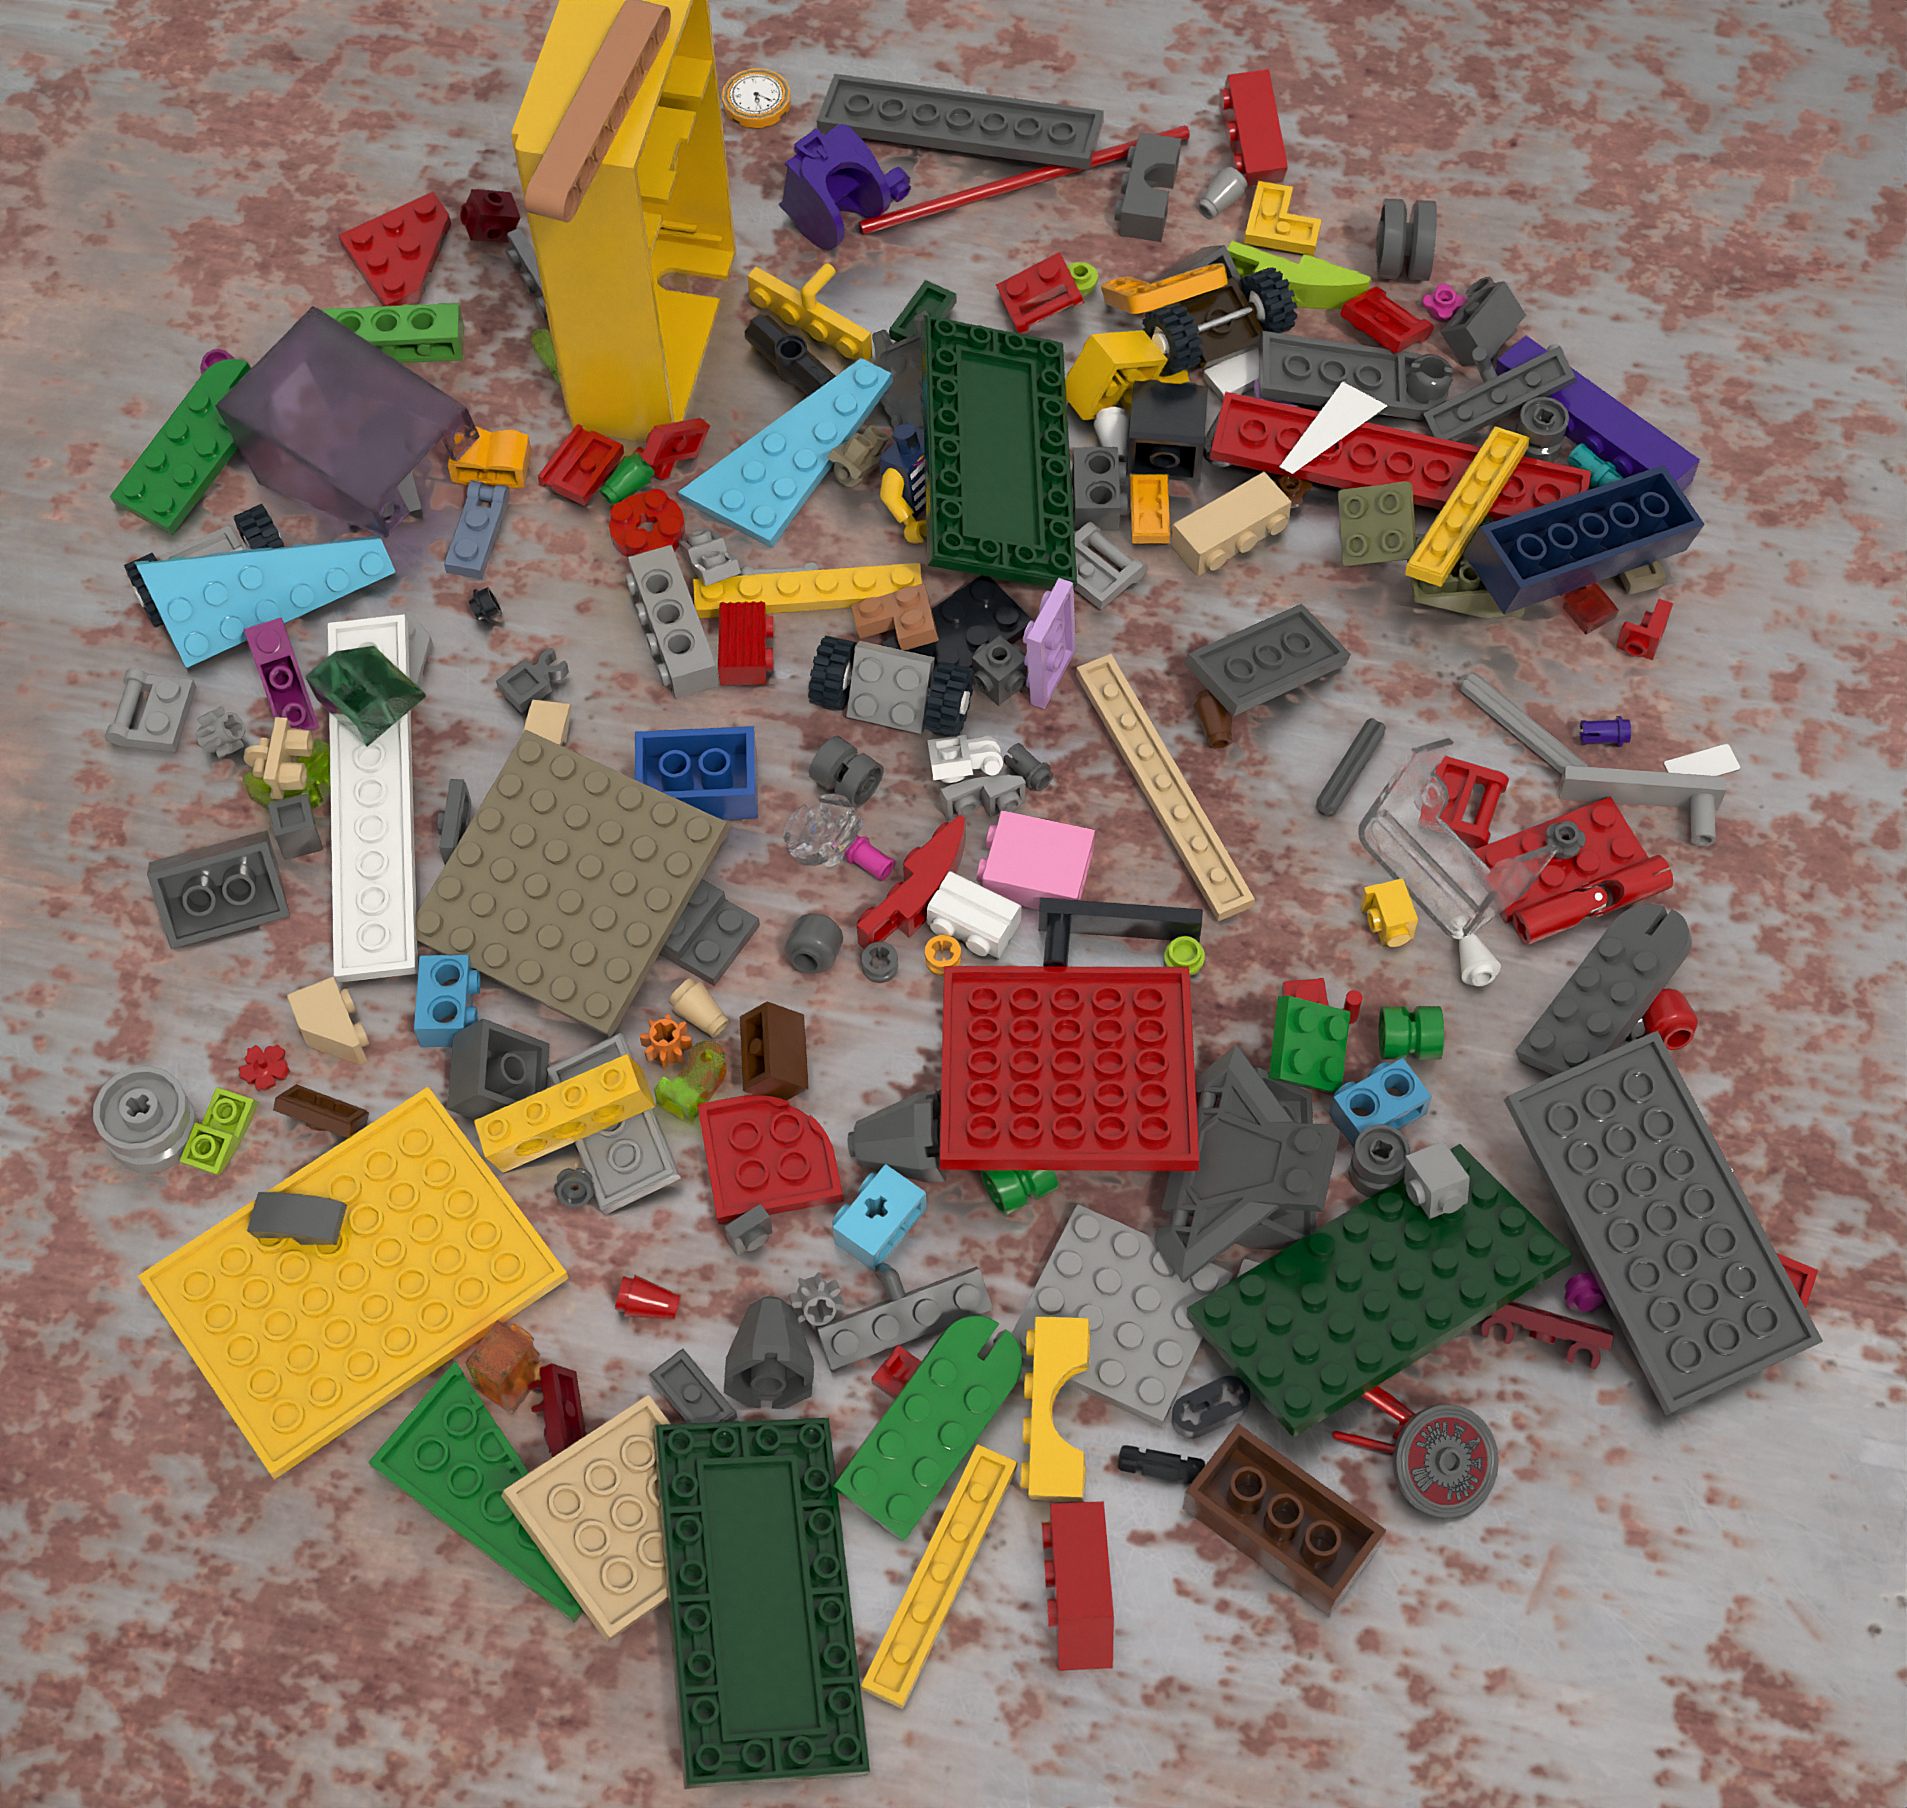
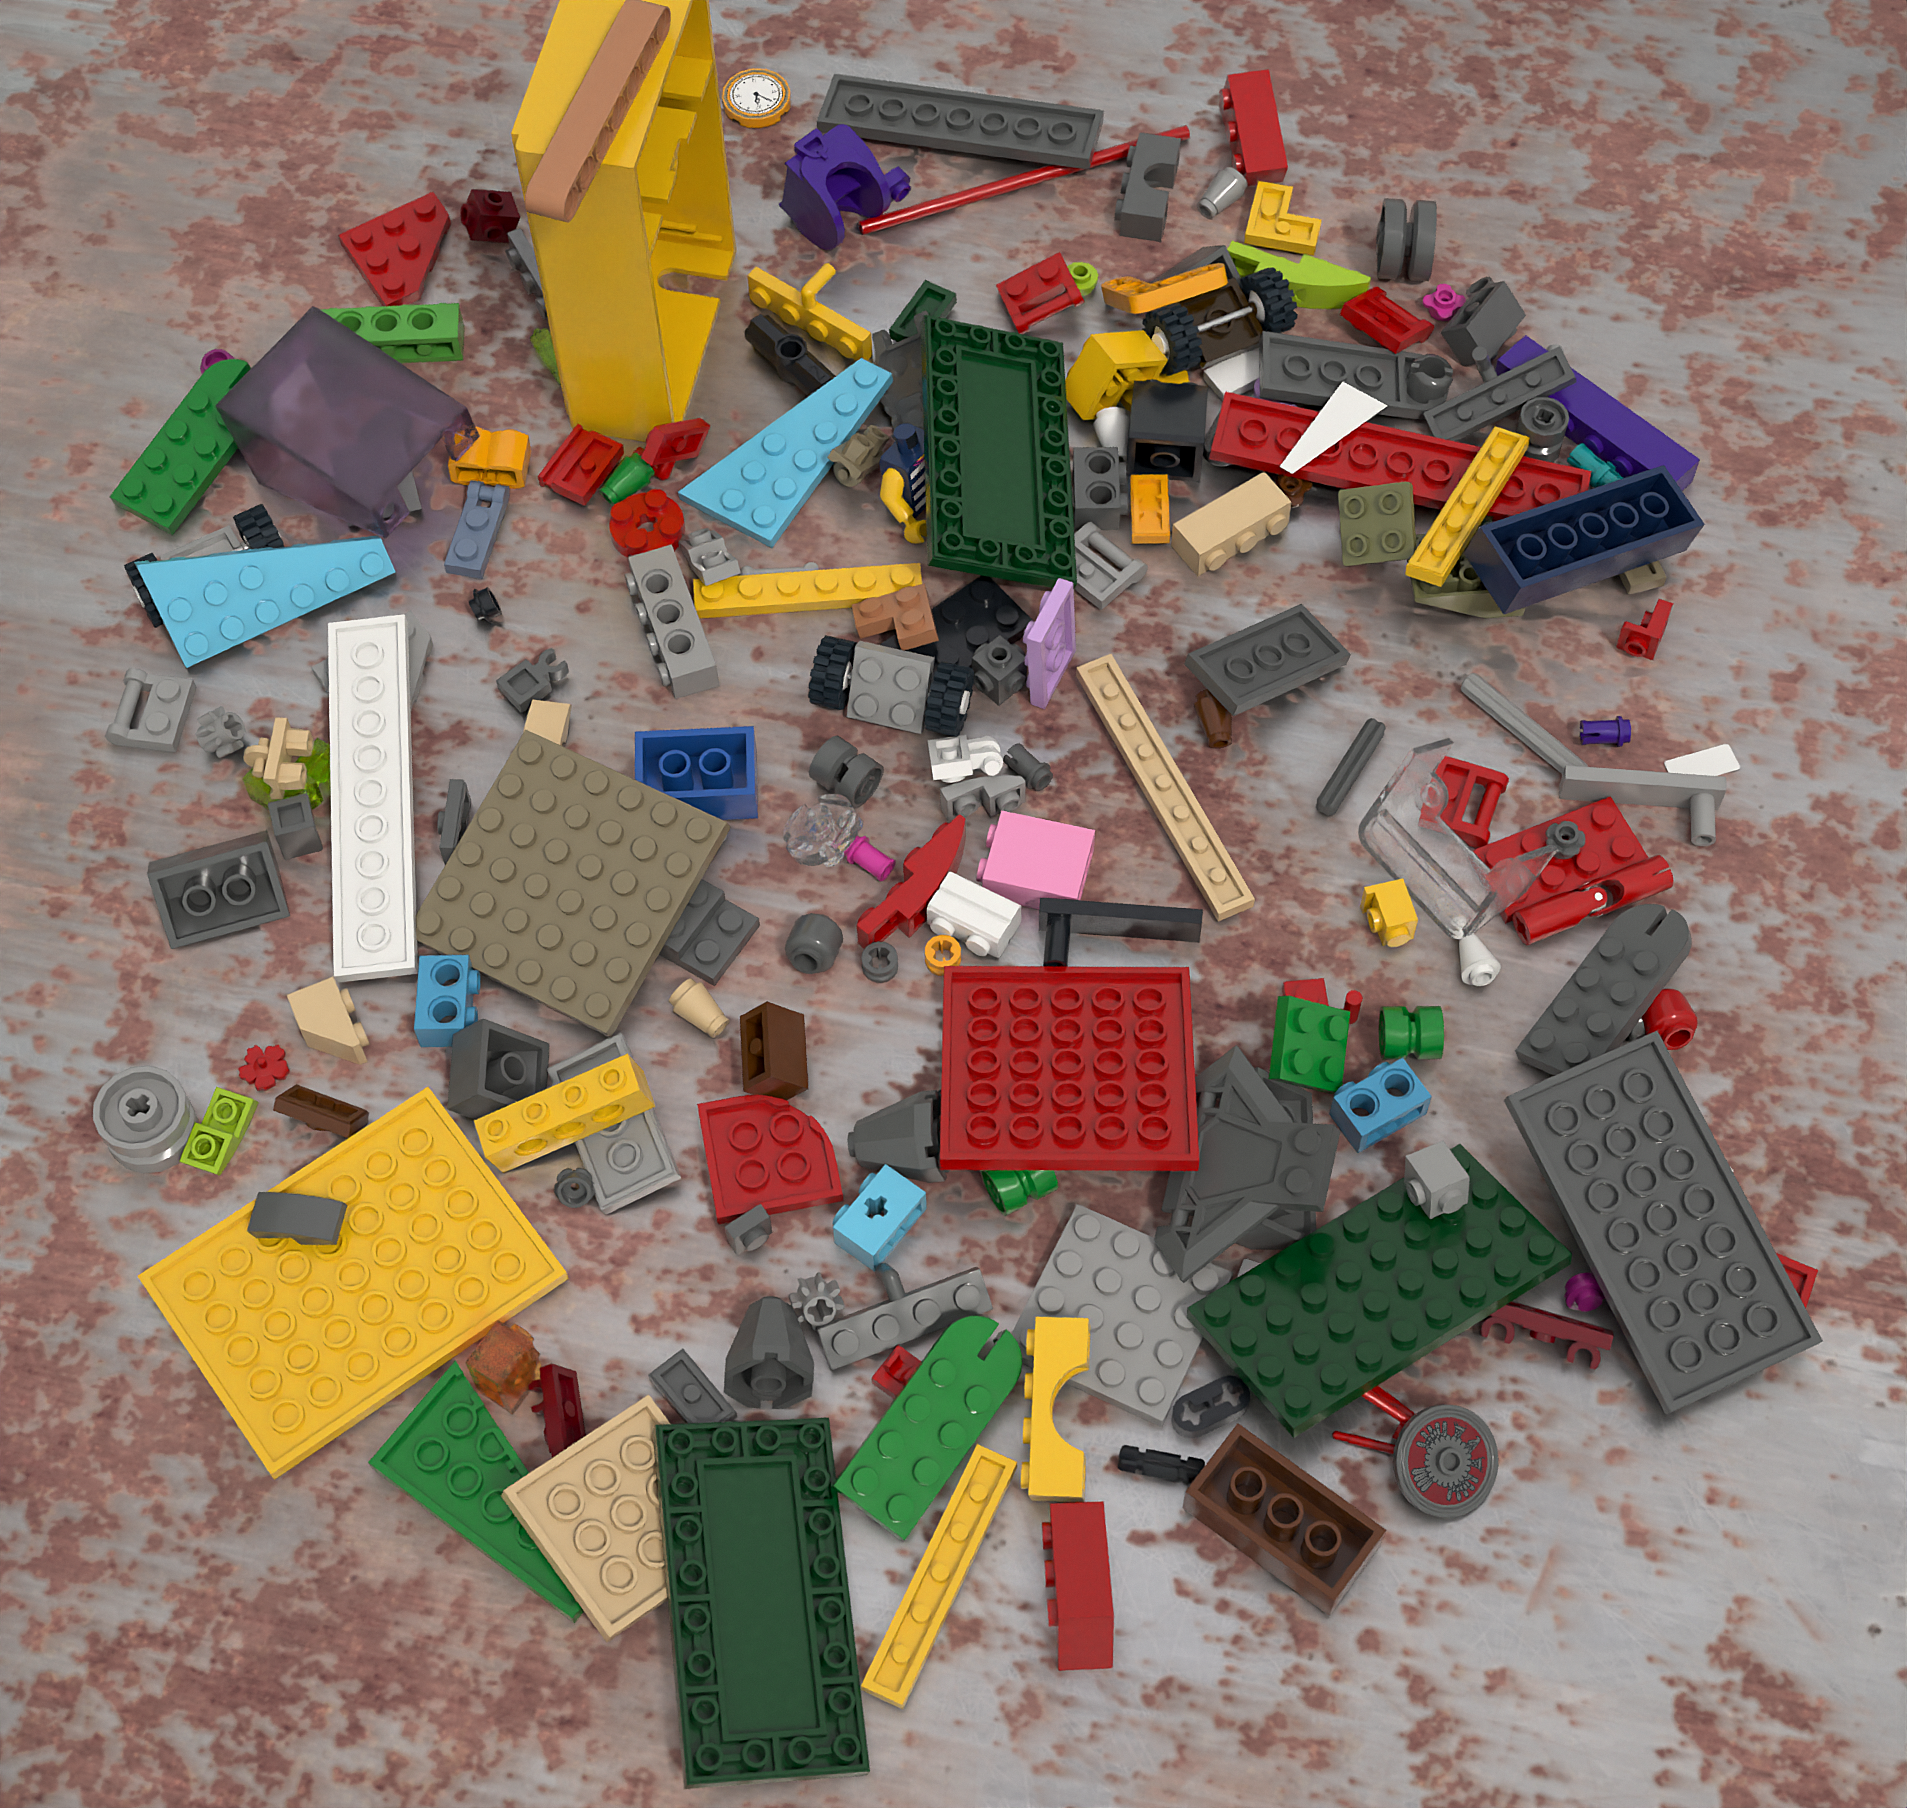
magenta slope [244,617,320,731] -> none
clear green slope [305,646,426,747] -> none
red cone [615,1275,681,1320] -> none
orange gear [640,1014,693,1069] -> none
clear neon green leg [654,1041,726,1125] -> none
red brick [718,601,775,685] -> none
lime plate [1164,936,1205,975] -> none
dark grey wheel [1348,1124,1410,1197] -> none
clear red plate [1560,583,1619,635] -> none

